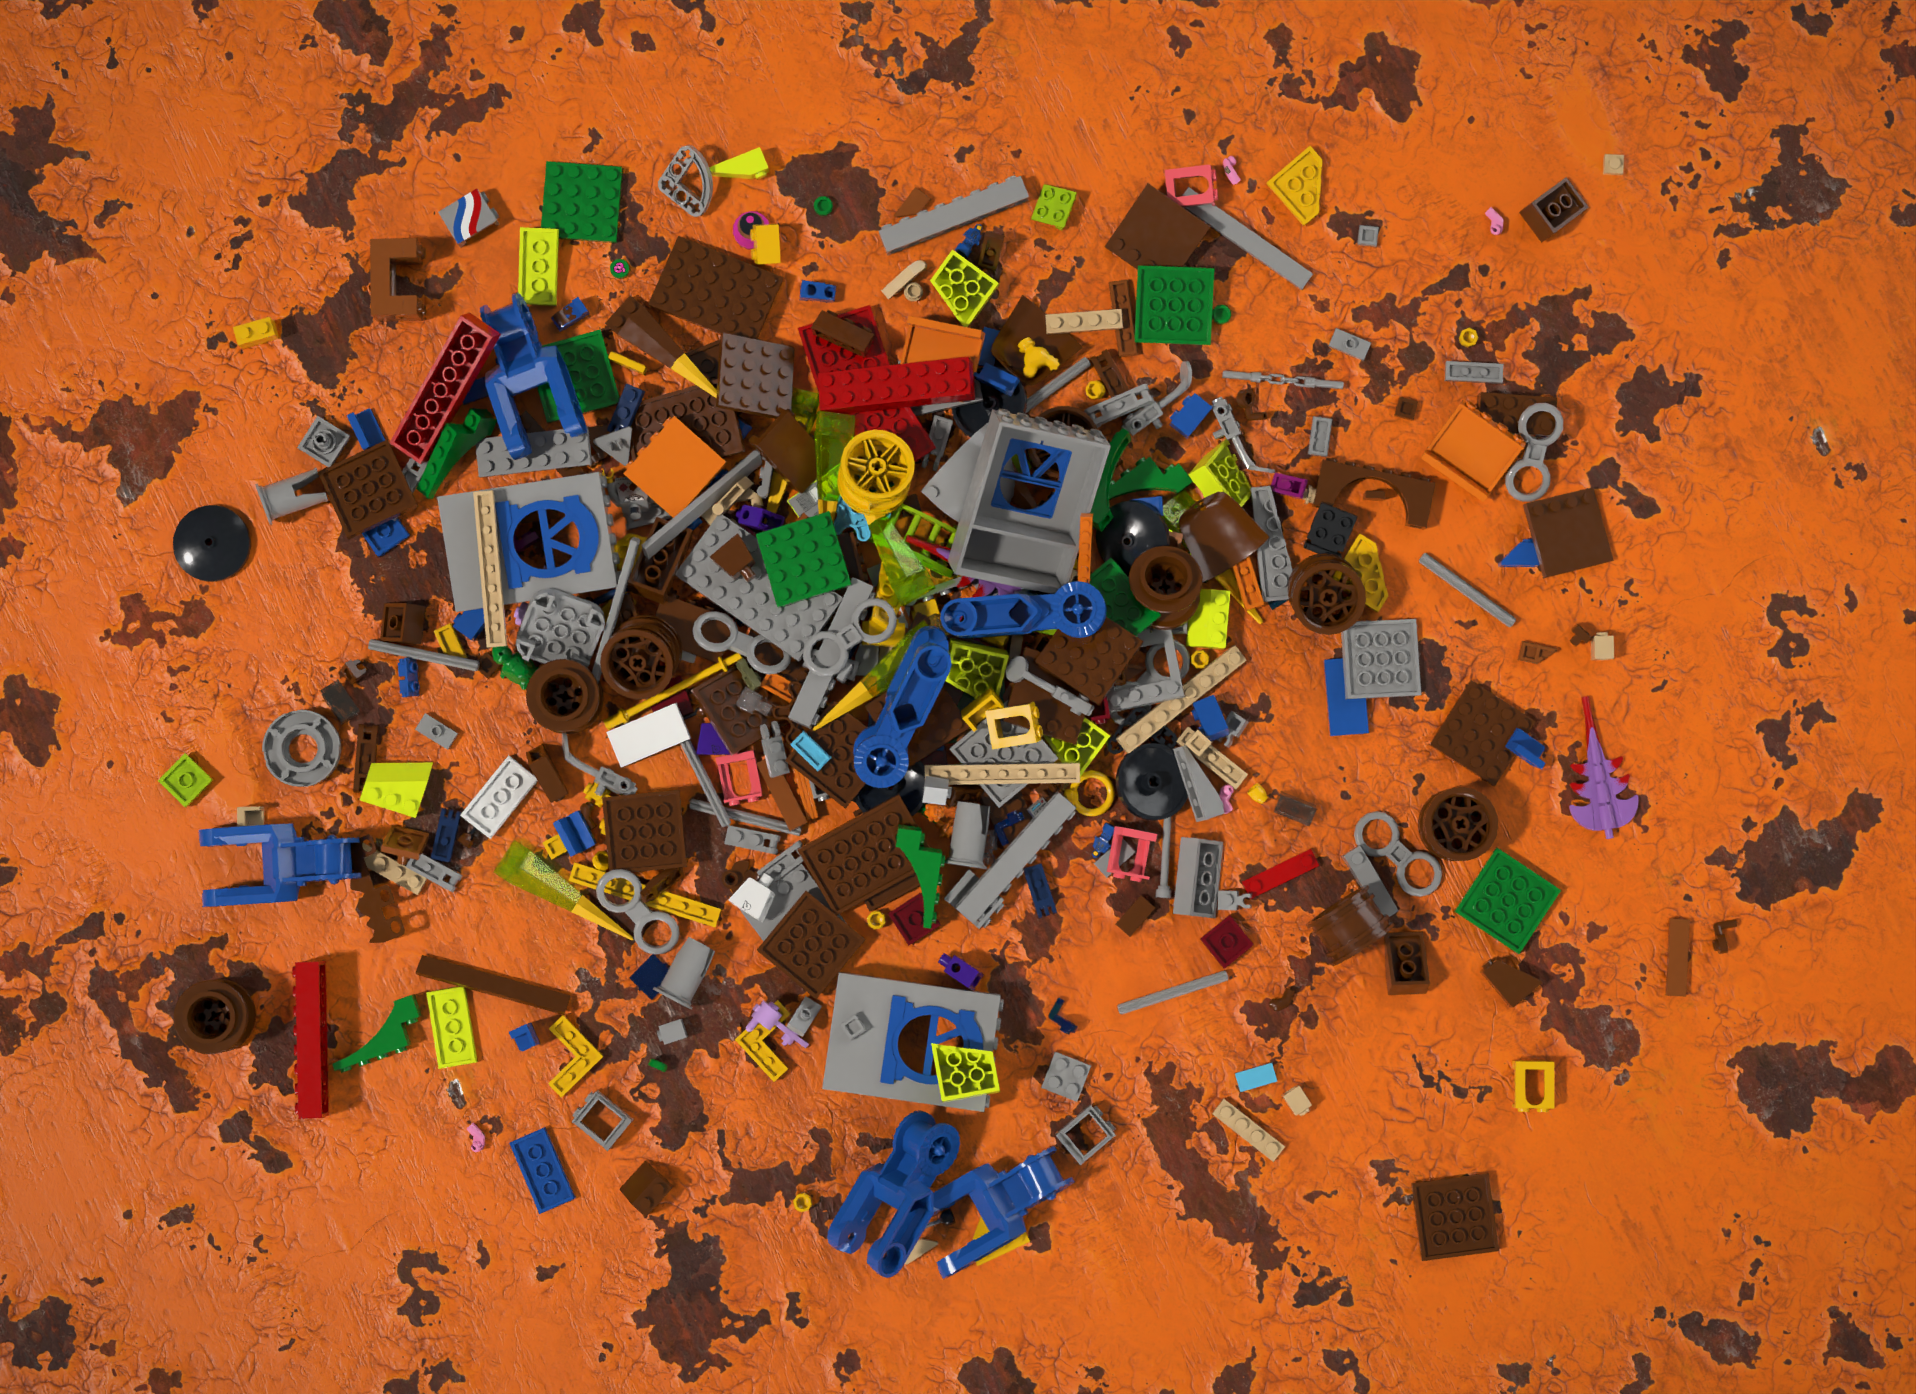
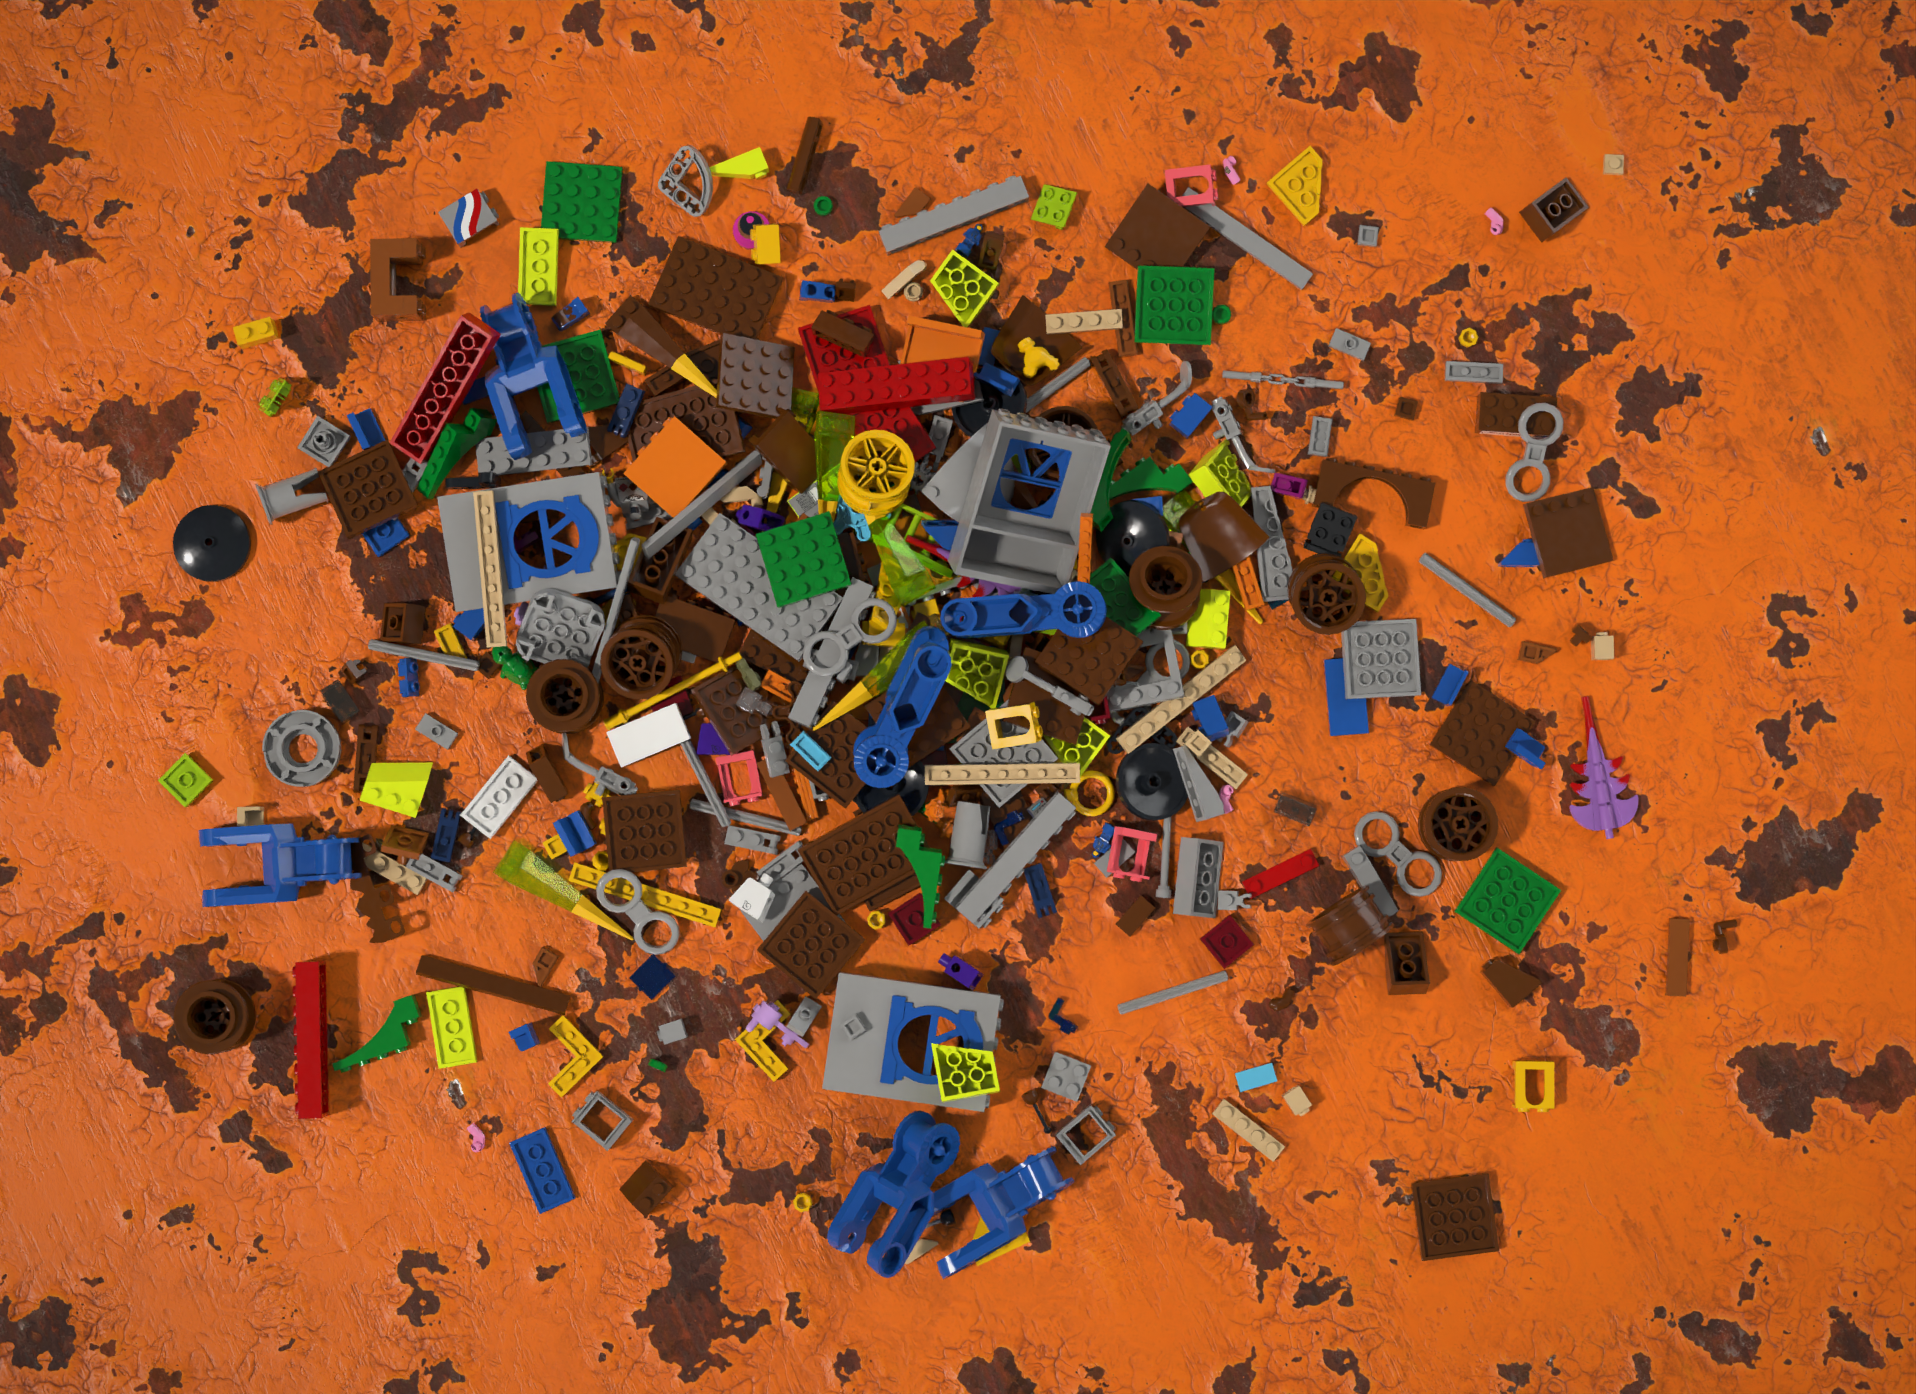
light grey piece [593,426,632,466] -> none
green tile [610,259,630,279] -> none
reddish brown hinge [640,867,684,903] -> none
light grey piece [653,937,715,1010] -> none
light grey bar [693,611,791,675] -> none
reddish brown torso [710,533,756,582] -> none
tan piece [712,476,754,516] -> none
light grey brick [922,776,952,805] -> none
yellow panel [961,687,1004,732] -> none
light grey plate [1084,384,1154,428] -> none
yellow tile [1086,381,1105,400] -> none
yellow hose [1247,783,1268,804] -> none
reddish brown tile [1363,491,1385,501] -> none
orange panel [1421,400,1526,502] -> none
none -> lime hinge [259,378,292,417]
none -> black beam [445,472,501,490]
none -> dark orange tile [532,947,559,987]
none -> reddish brown panel [645,366,688,397]
none -> reddish brown brick [786,117,823,196]
none -> reddish brown tile [835,278,856,302]
none -> light grey gear [909,462,936,495]
none -> blue slope [921,519,959,550]
none -> hinge [1022,1089,1051,1134]
none -> blue panel [1431,664,1469,707]

